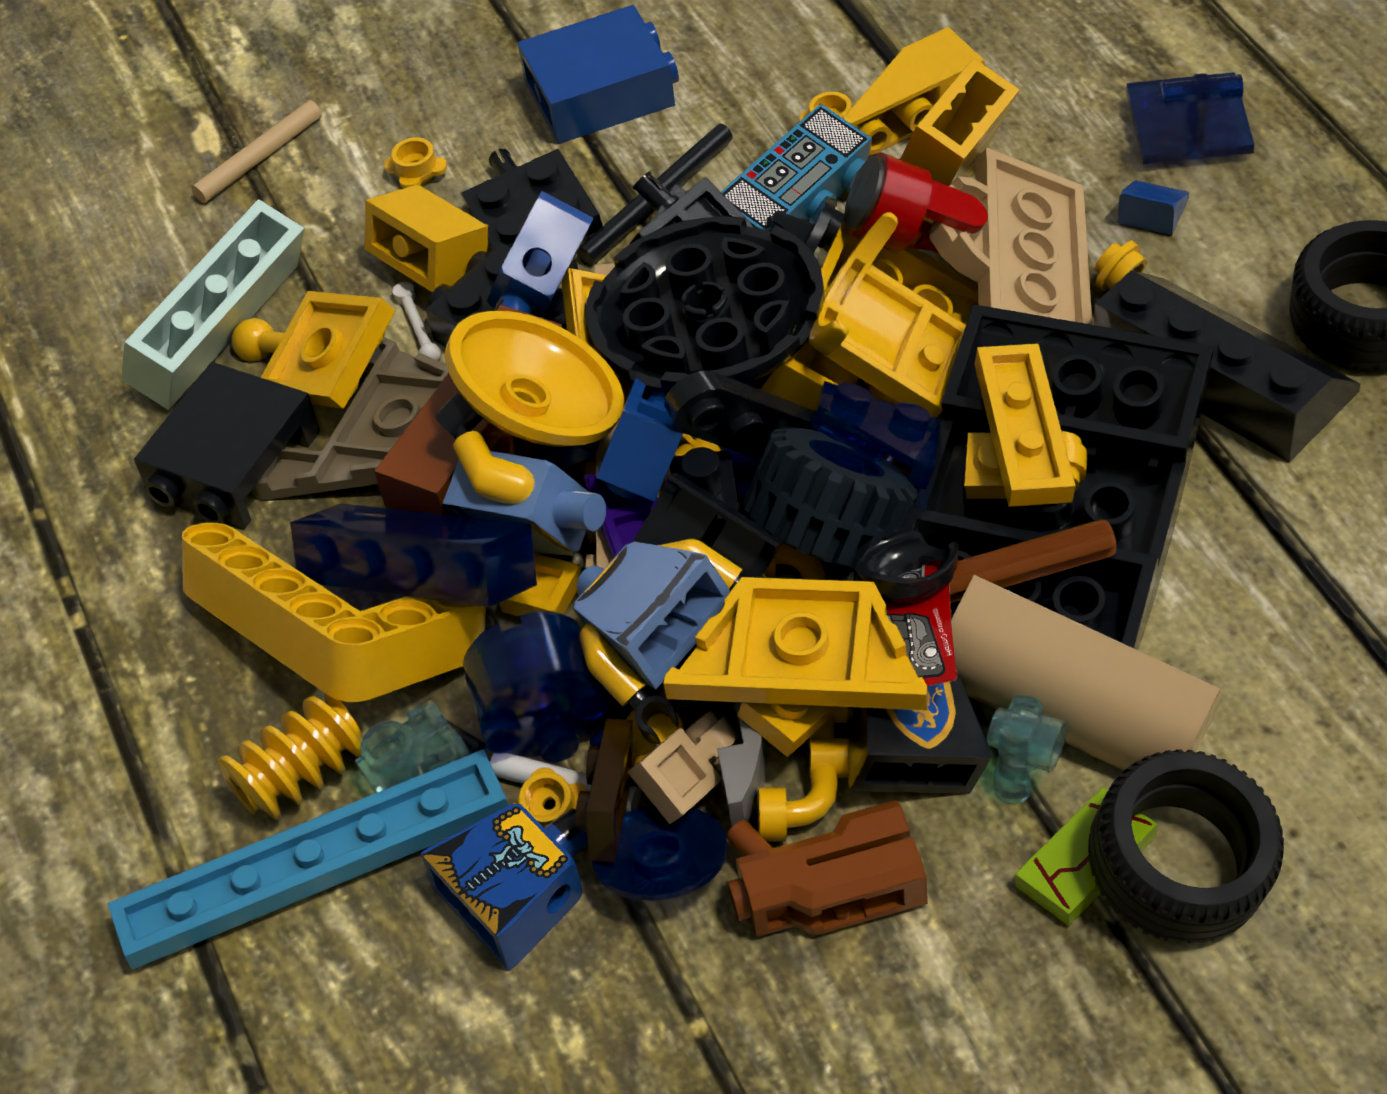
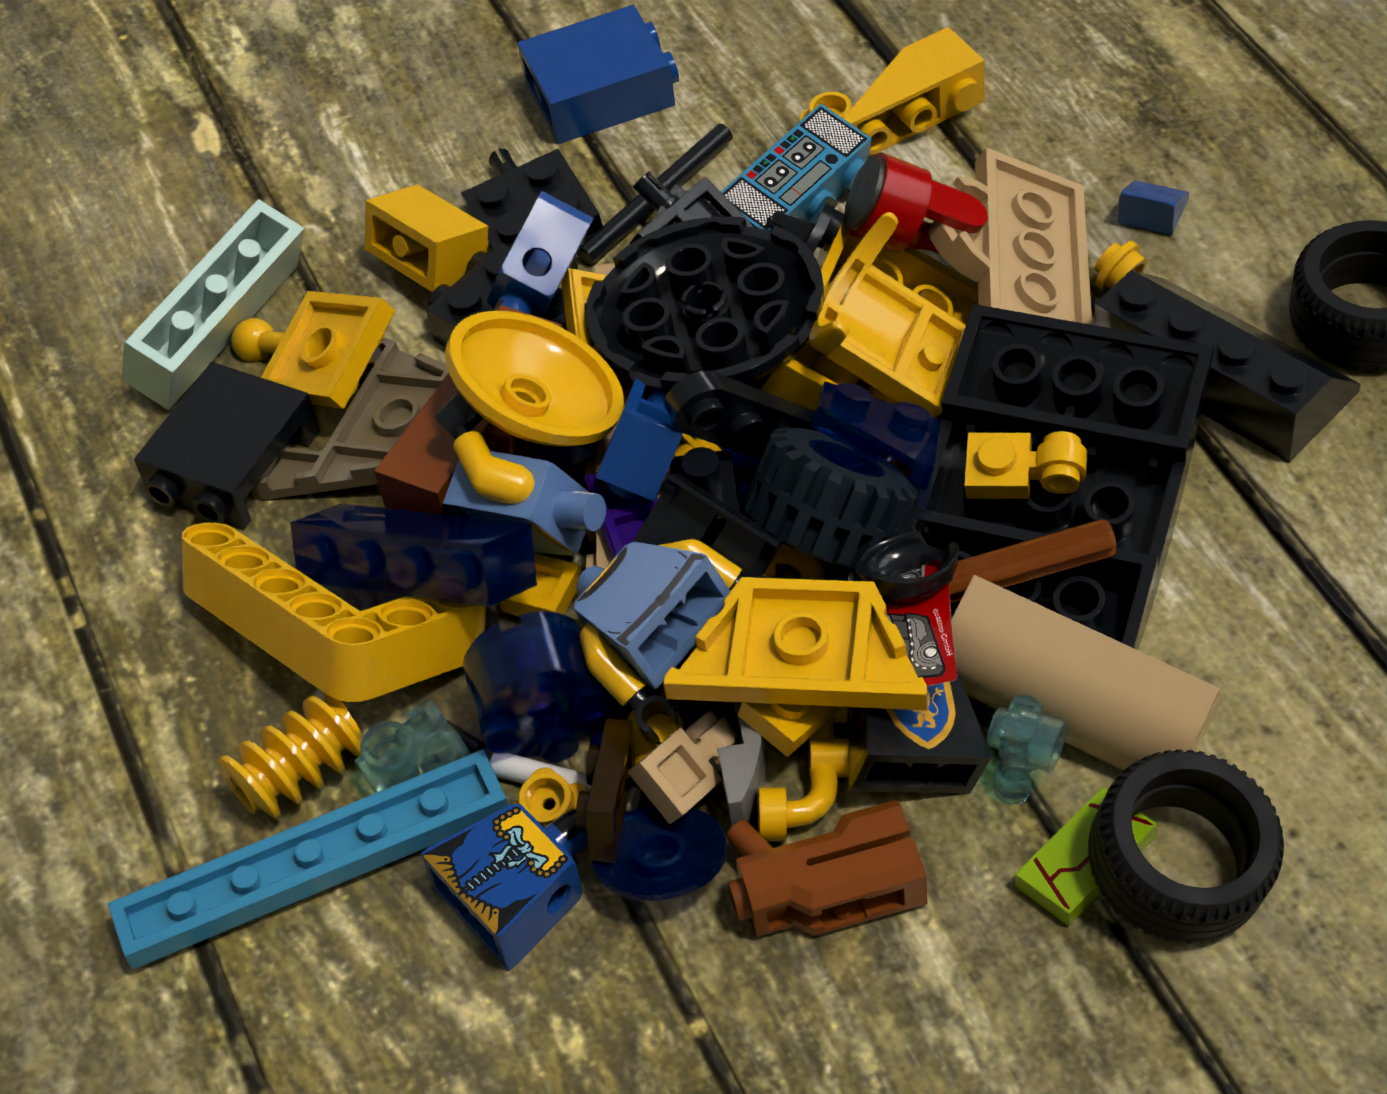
tan bar [191,100,322,203] -> none
yellow plate [384,137,447,188] -> none
white hinge [392,282,441,361] -> none
yellow brick [900,57,1020,223] -> none
yellow plate [975,344,1076,507] -> none
clear blue plate [1126,72,1255,165] -> none

